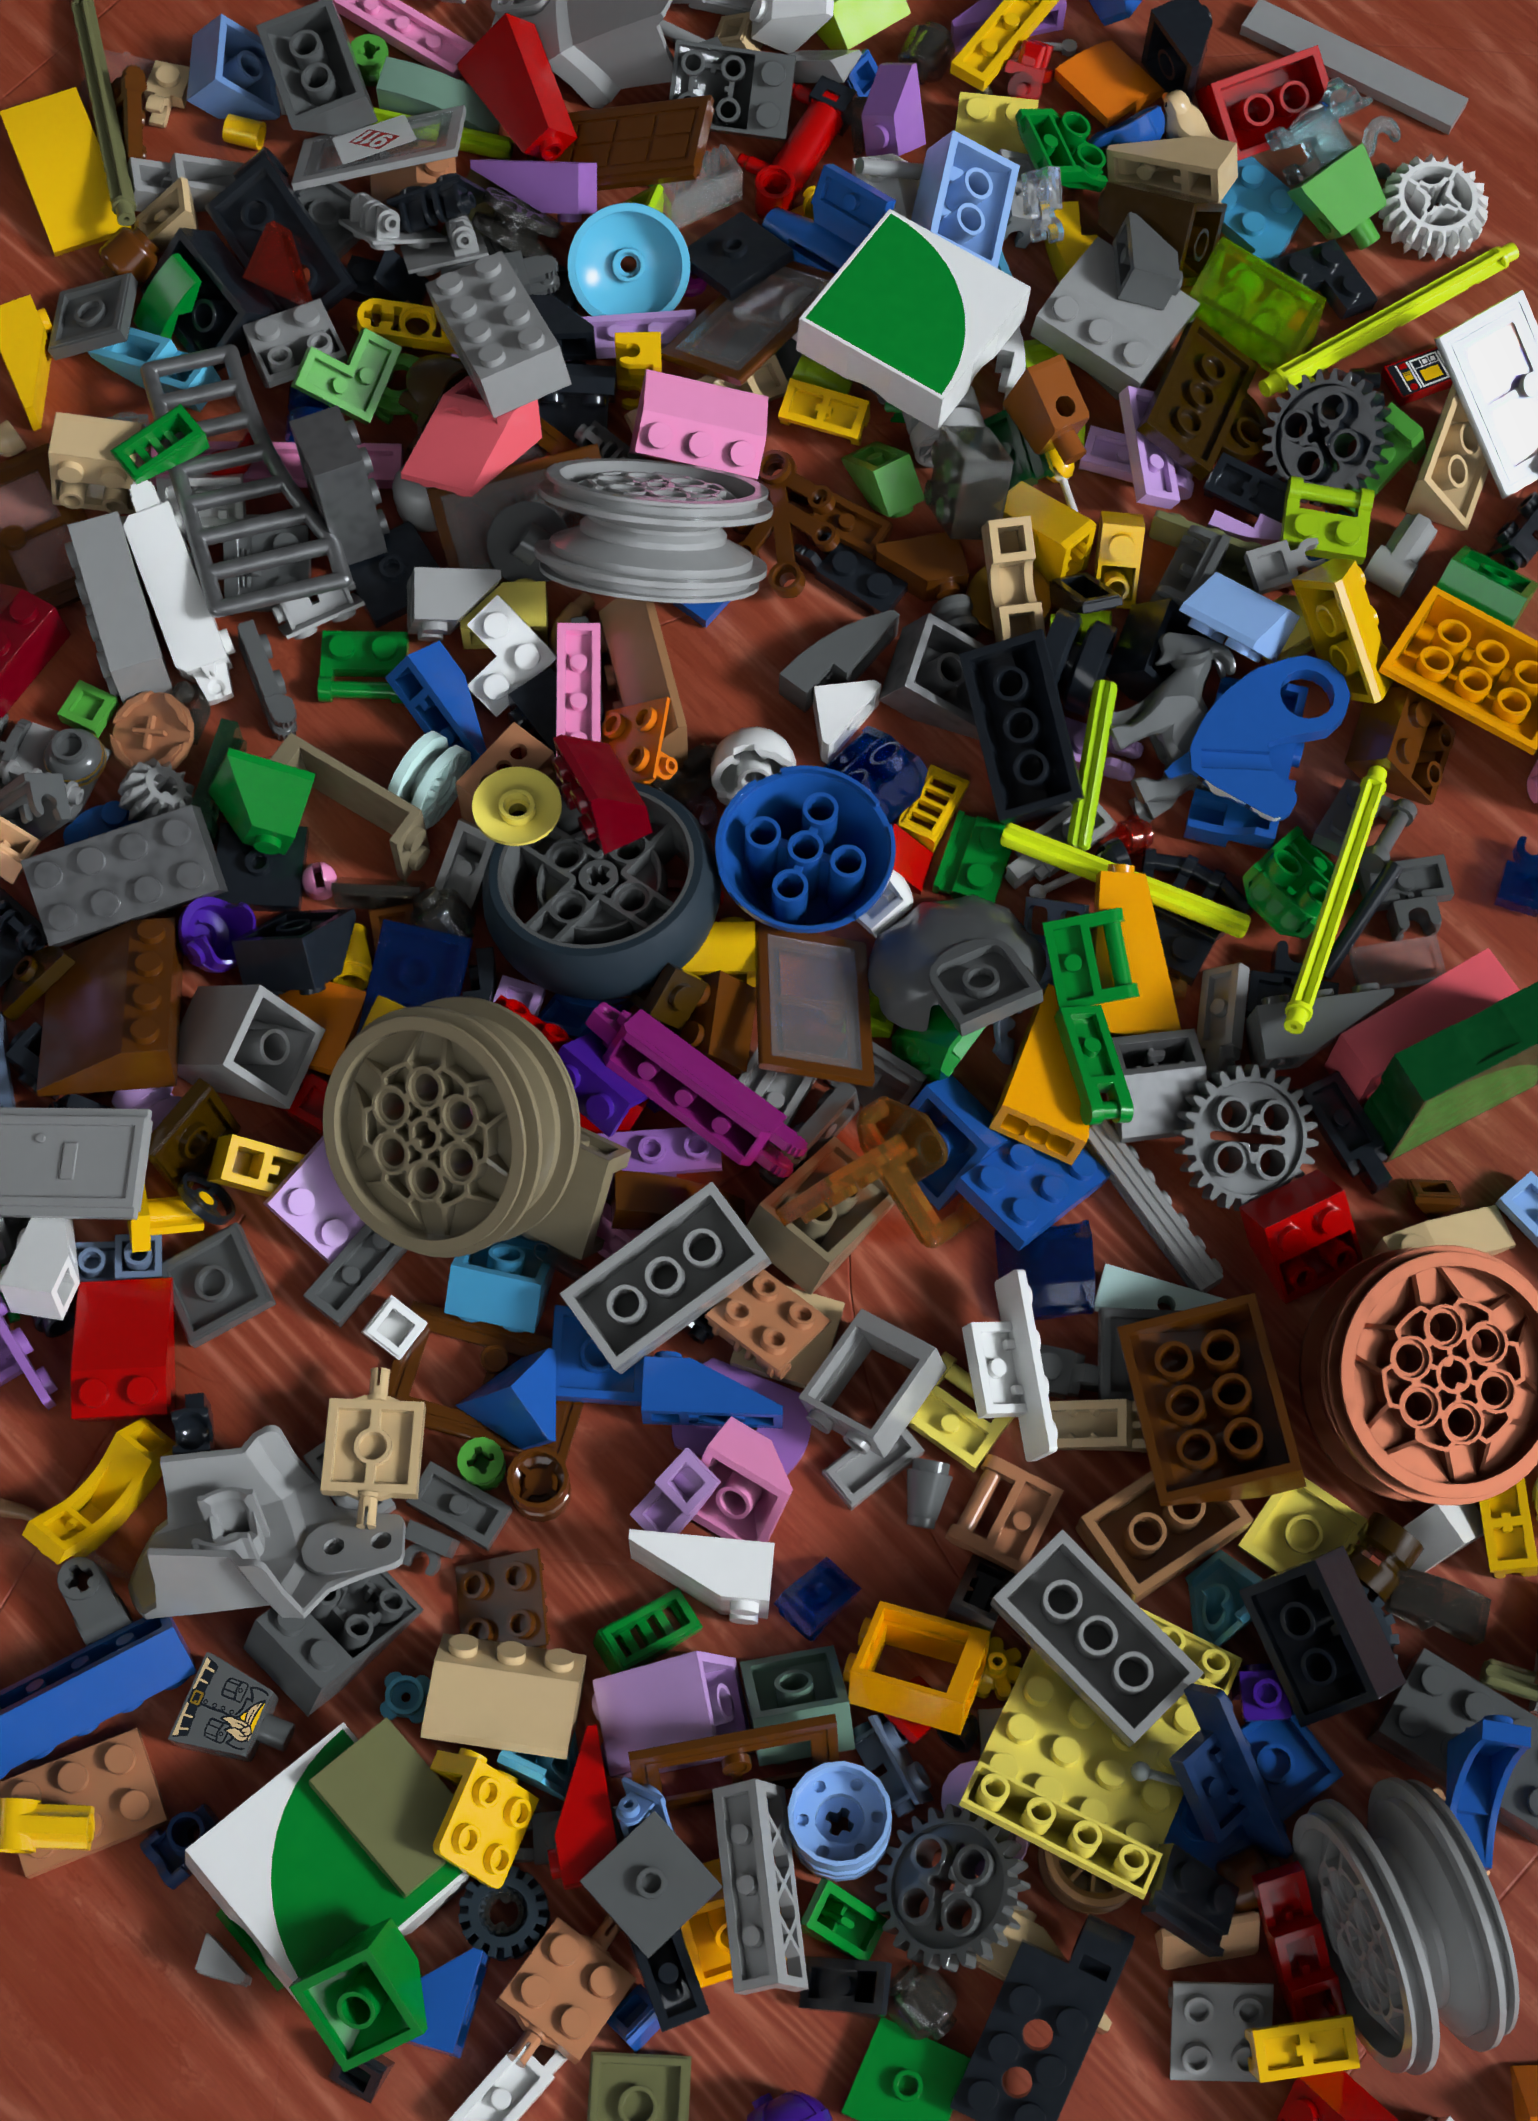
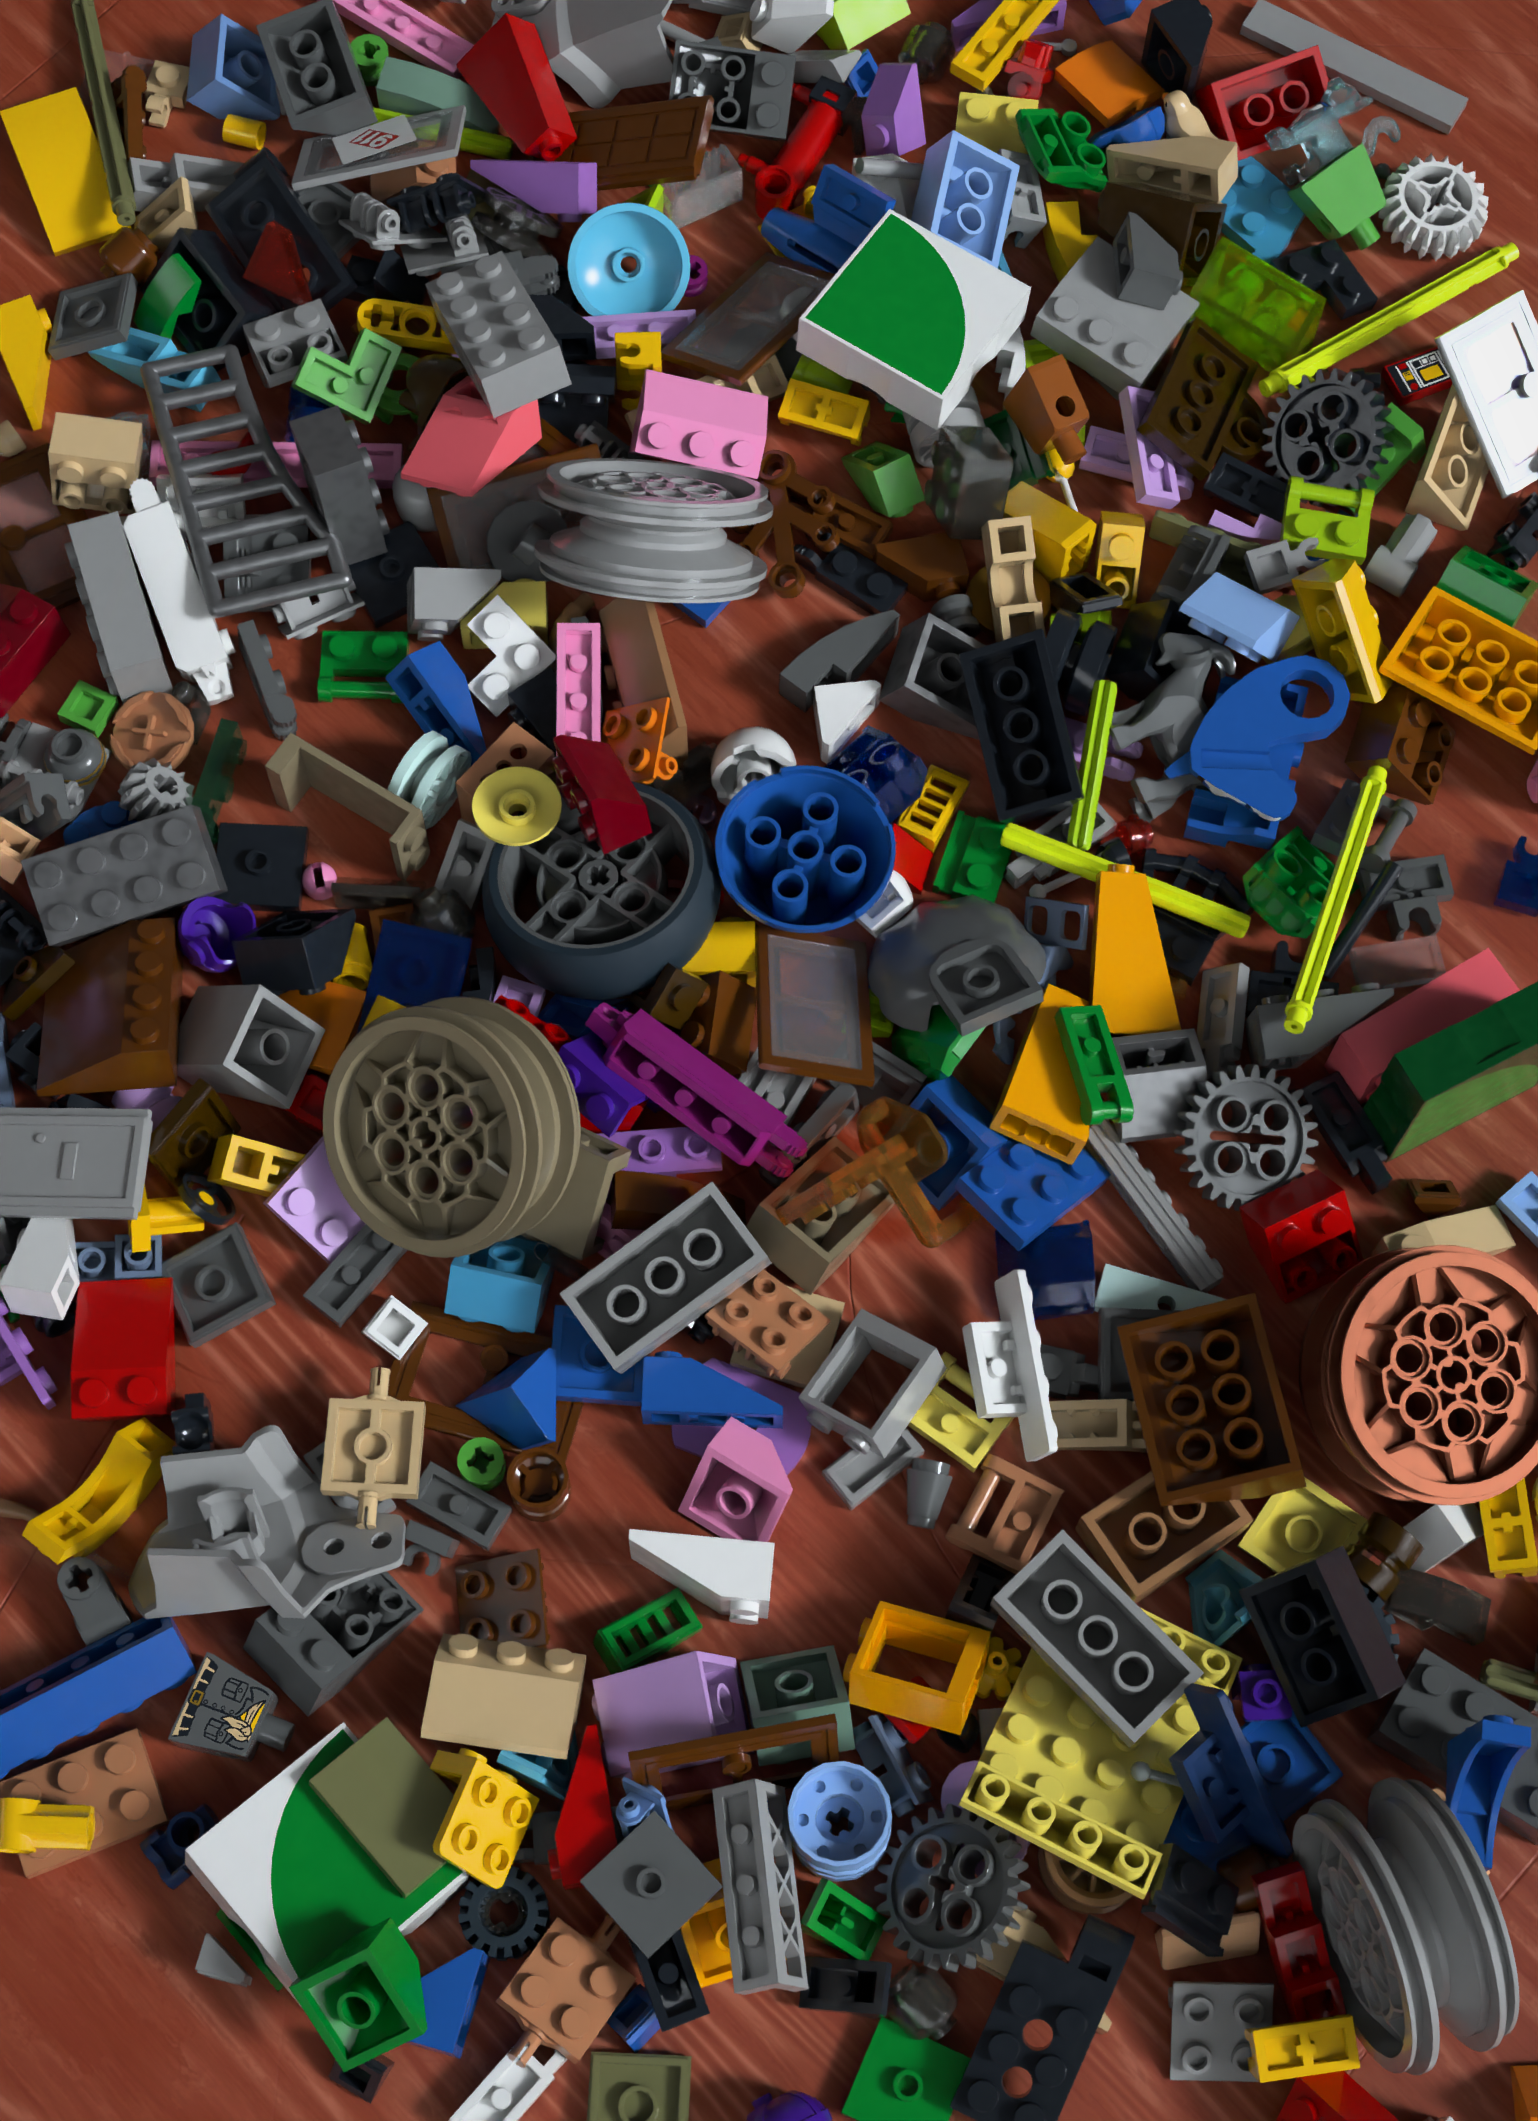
green slope [110,404,210,485] -> none
green slope [208,748,316,855] -> none
medium azure plate [380,1672,430,1724] -> none
lavender slope [630,1448,721,1534] -> none
black plate [687,211,794,302] -> none
clear blue slope [774,1557,862,1642] -> none
clear plate [1021,166,1064,244] -> none
green plate [1042,908,1140,1008] -> none

